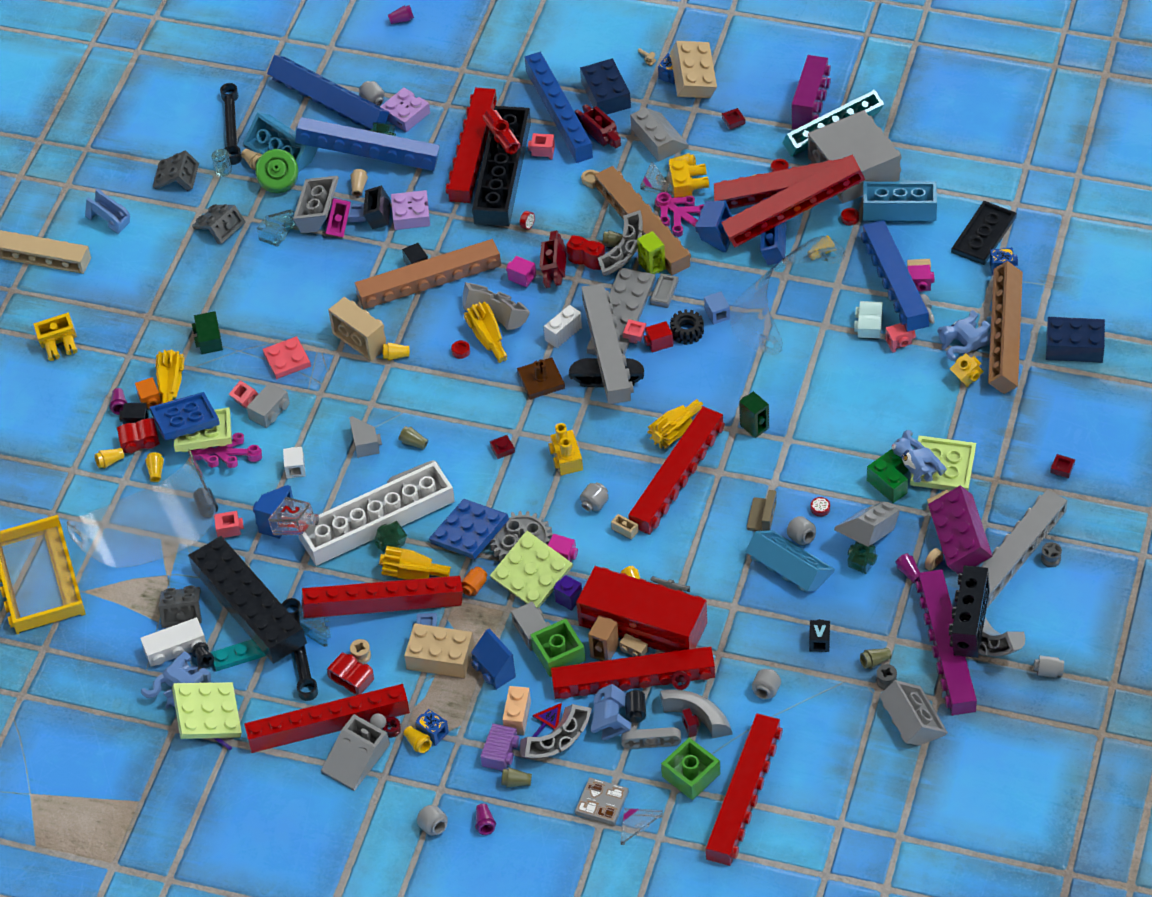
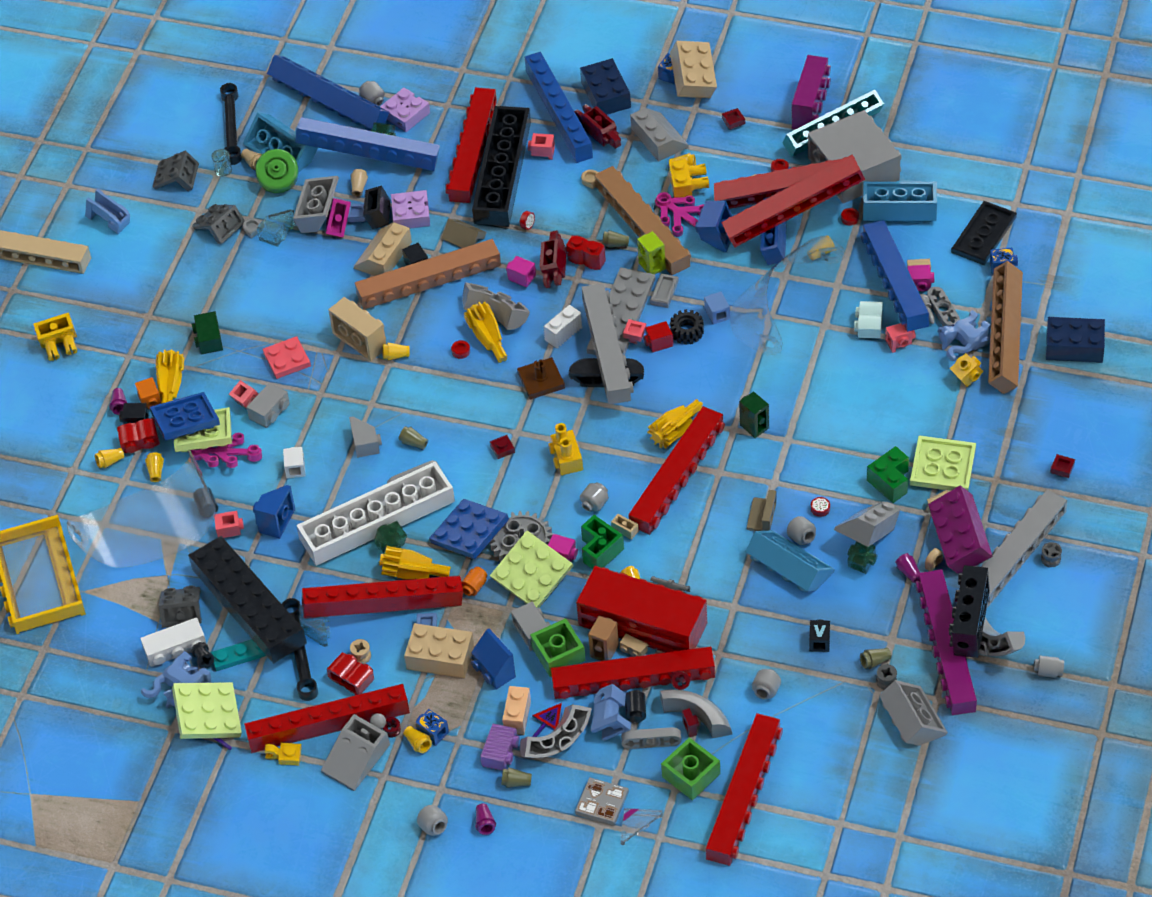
clear torso [268,497,319,535] -> none
magenta cone [388,5,414,24] -> none
red piece [483,108,520,154] -> none
dark purple brick [554,575,582,611] -> none
light grey brick [598,210,643,276] -> none
tan hand [638,48,656,66] -> none
clear tile [640,162,673,197] -> none
medium blue animal [892,430,947,482] -> none
none -> light grey tile [243,218,265,238]
none -> yellow plate [264,743,302,766]
none -> tan slope [354,223,412,276]
none -> dark tan panel [442,218,487,248]
none -> green brick [581,515,624,569]
none -> light grey beam [927,287,960,326]

